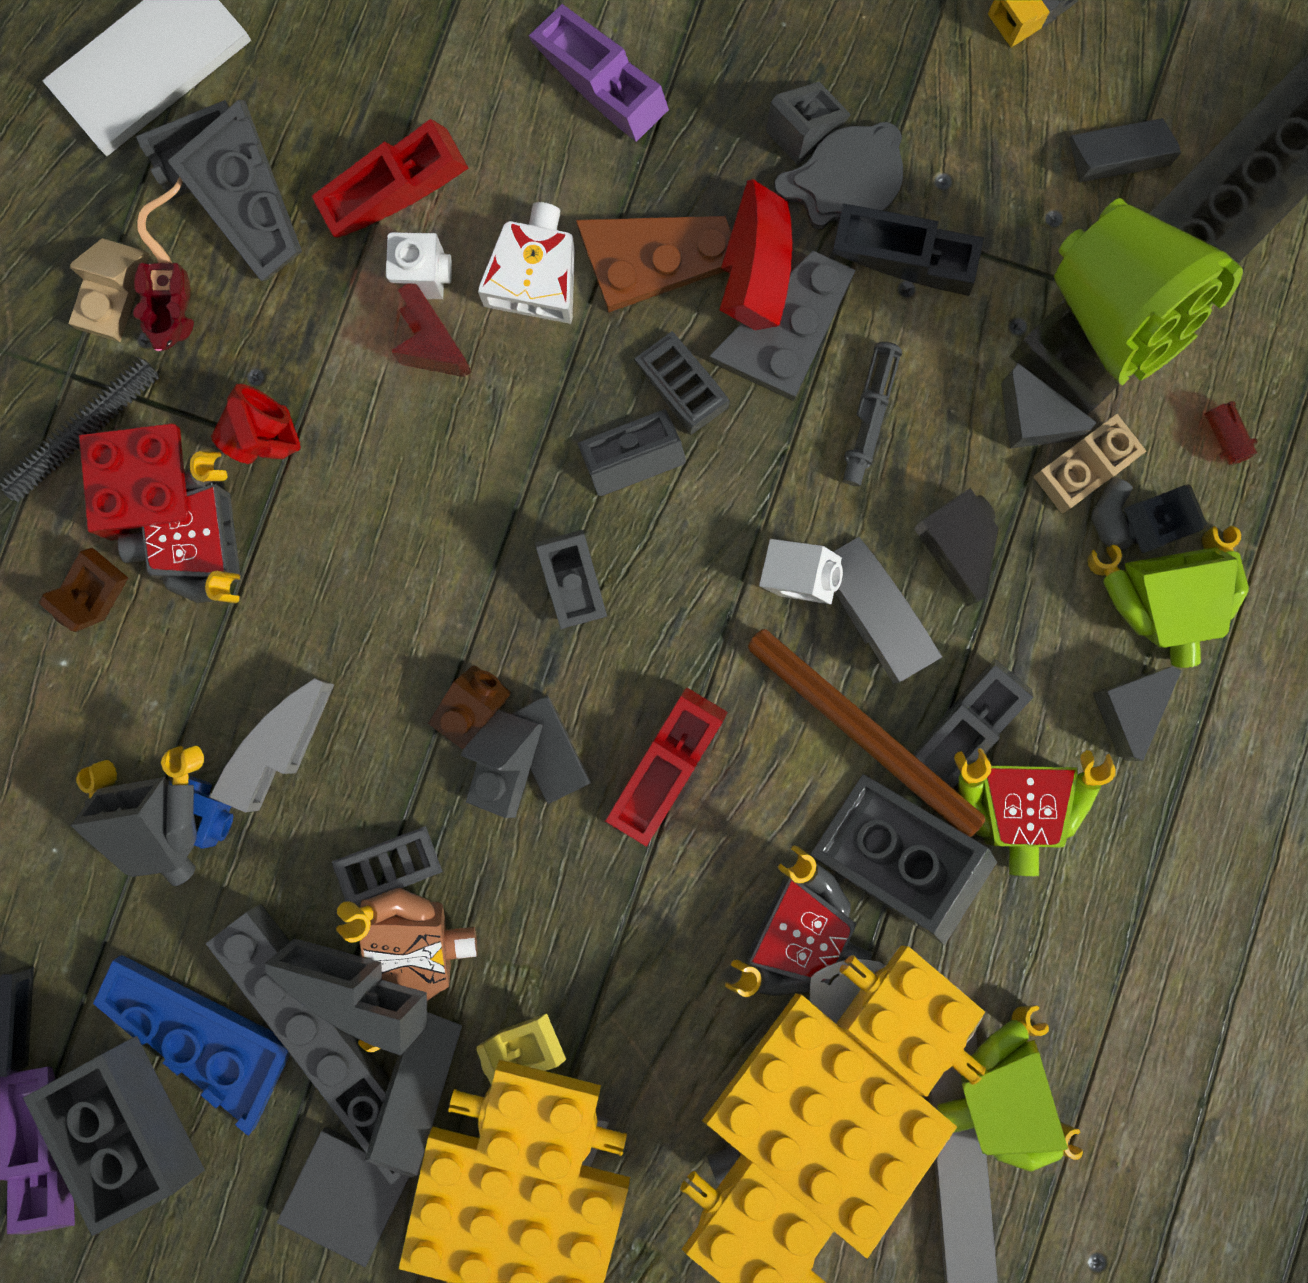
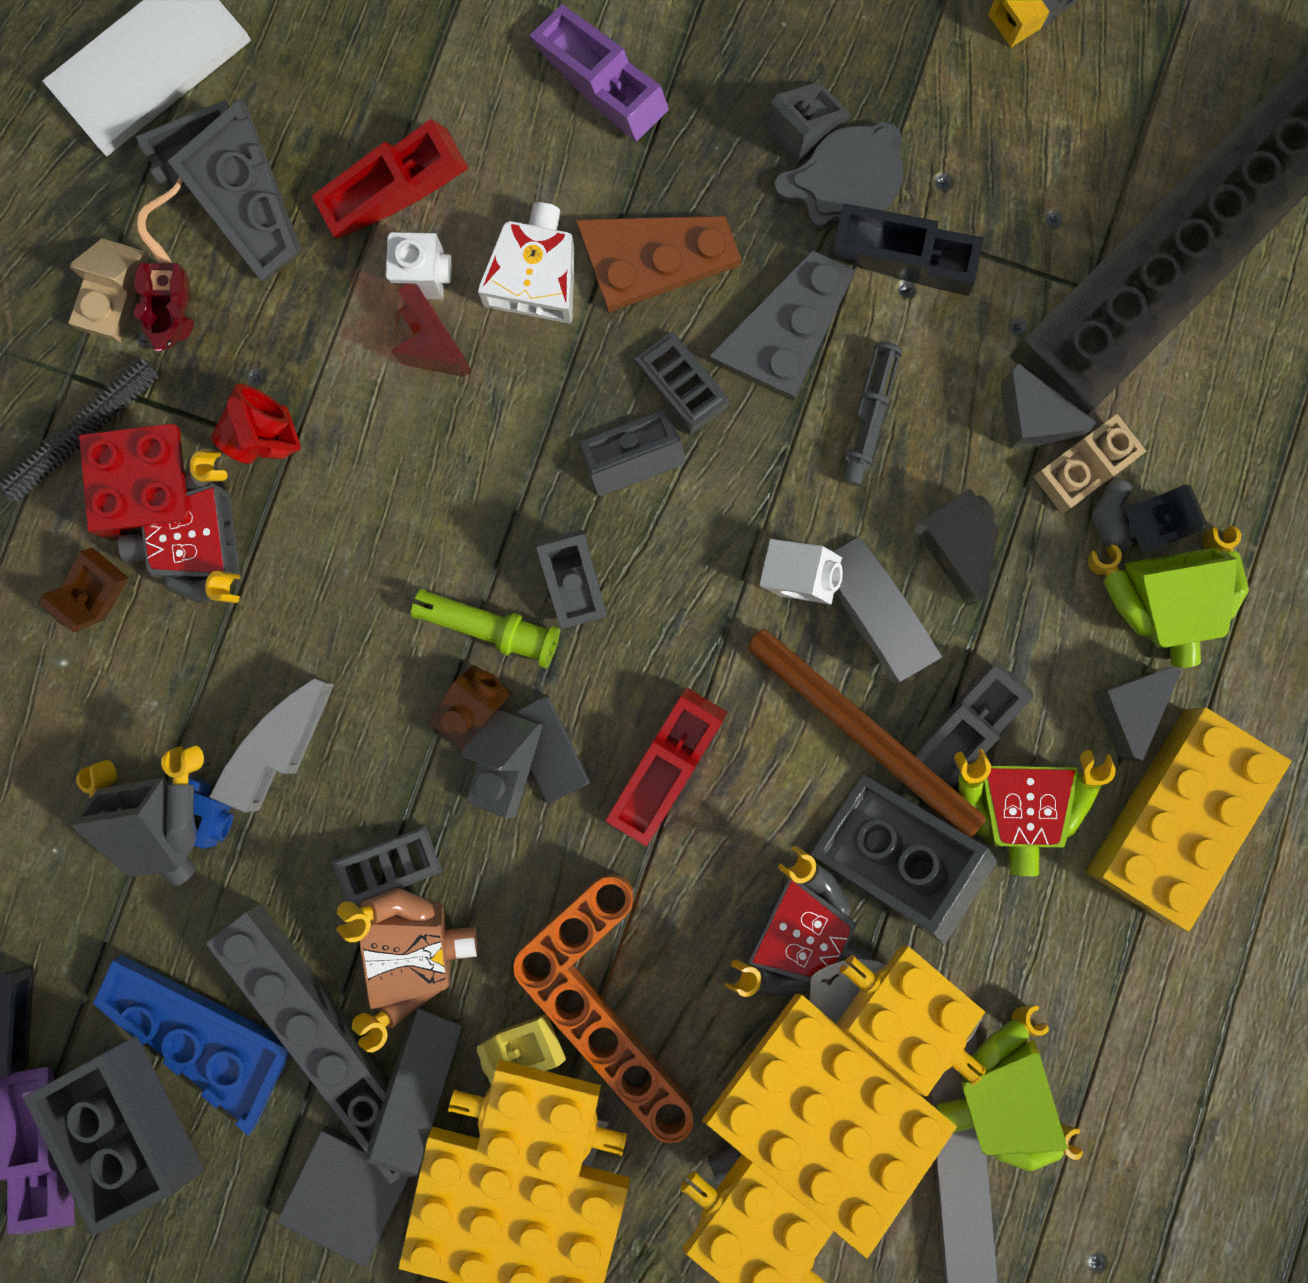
dark grey slope [265,938,427,1056] -> none
red slope [719,179,793,330] -> none
lime cone [1054,198,1243,386] -> none
dark grey slope [1069,118,1181,183] -> none
clear red pin [1204,401,1258,466] -> none
none -> lime pin [411,588,560,669]
none -> orange beam [513,873,693,1144]
none -> yellow brick [1085,707,1292,932]

